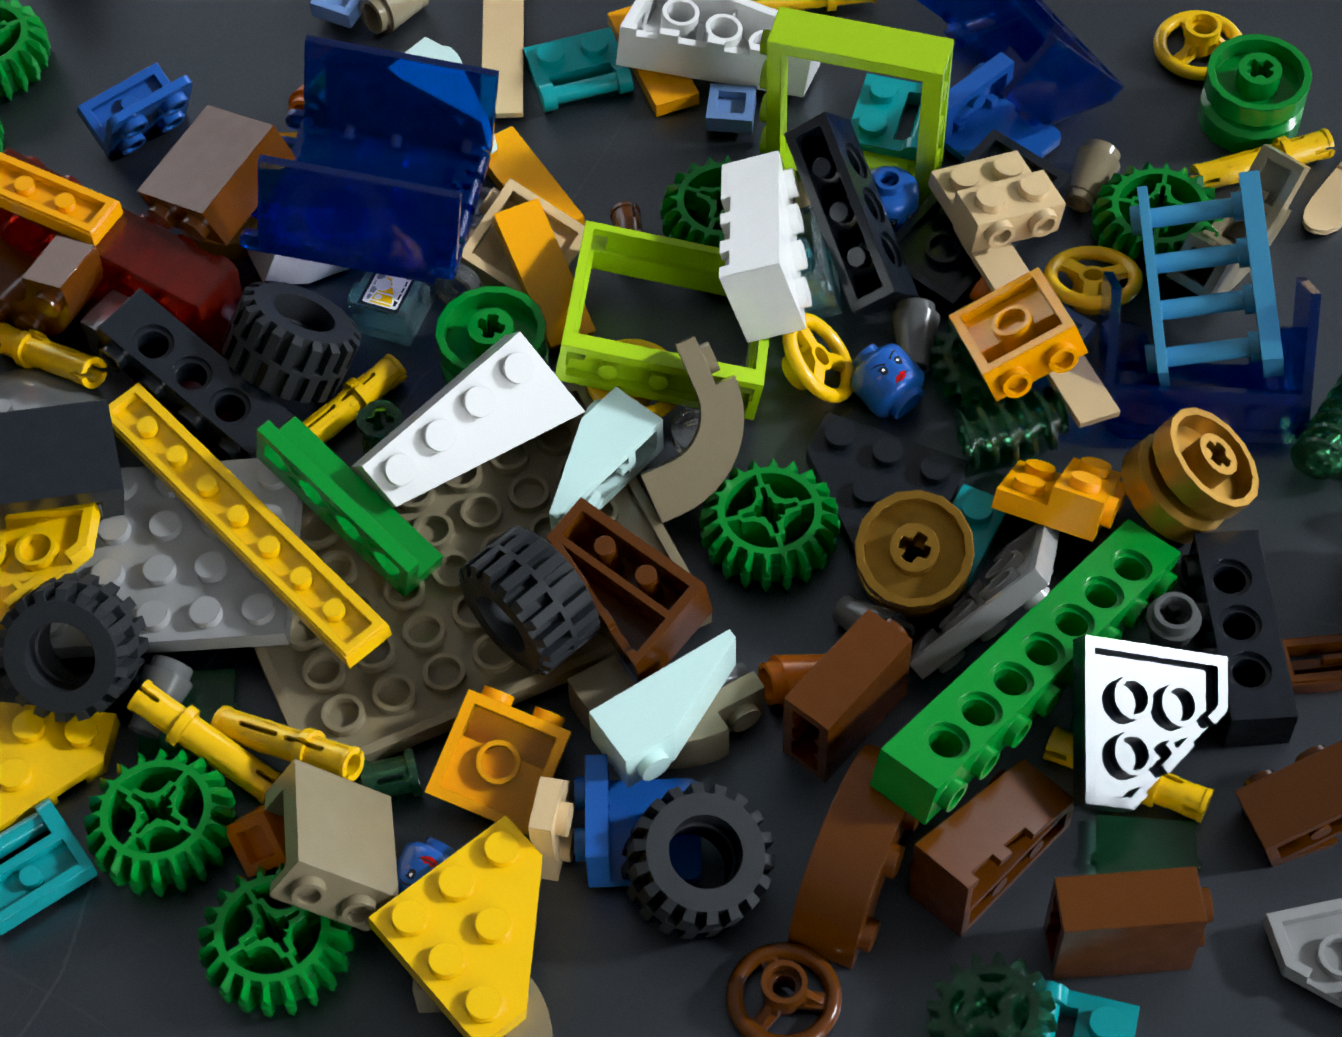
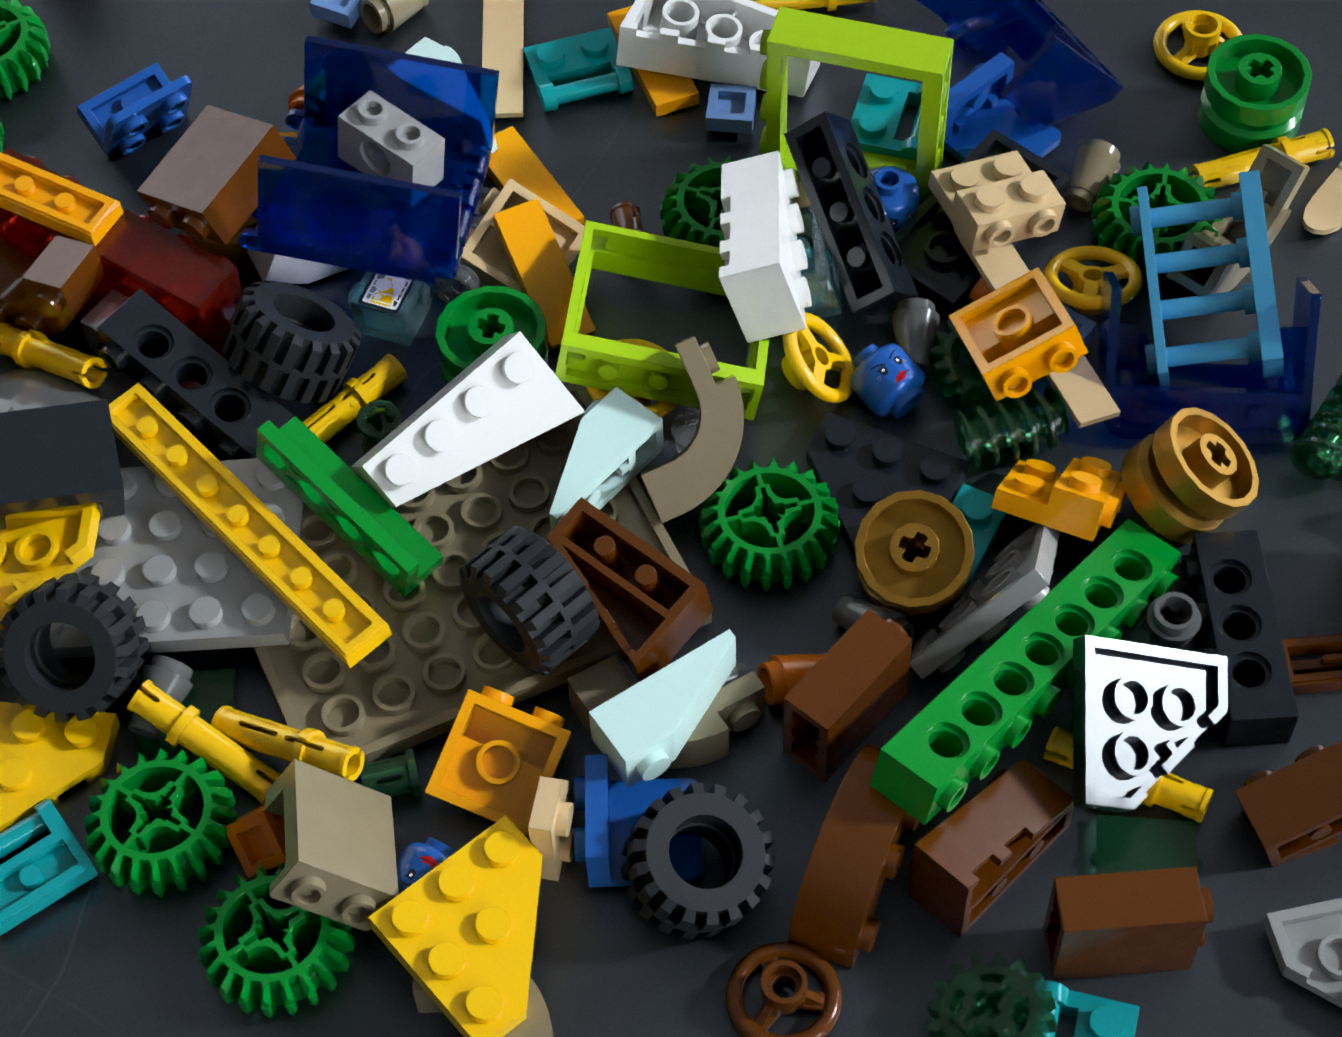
none -> light grey brick [338,90,445,205]

